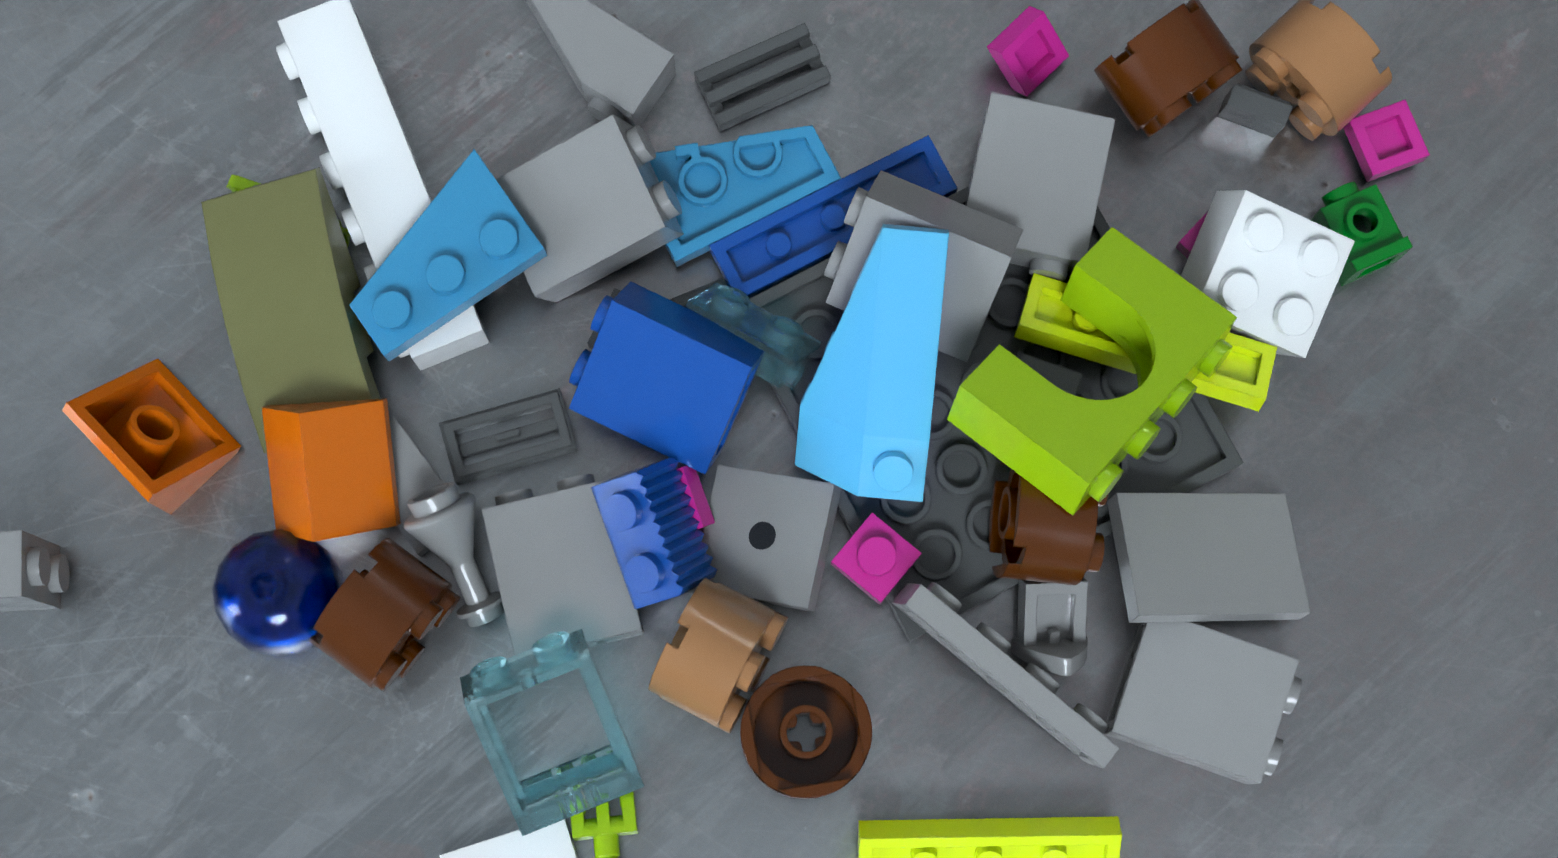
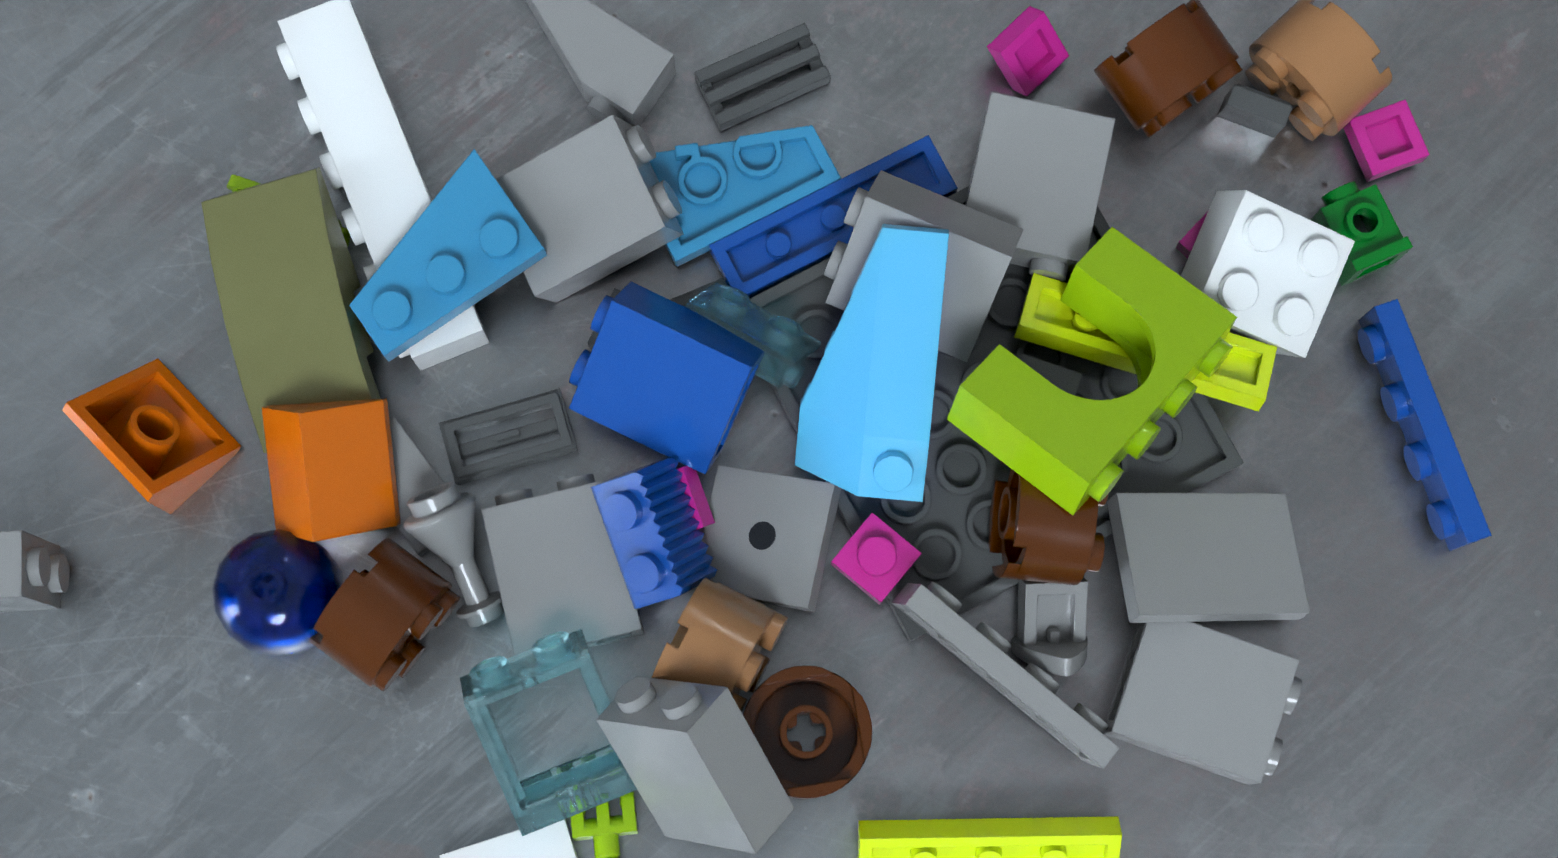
none -> light grey brick [596,676,794,854]
none -> blue plate [1358,299,1492,551]

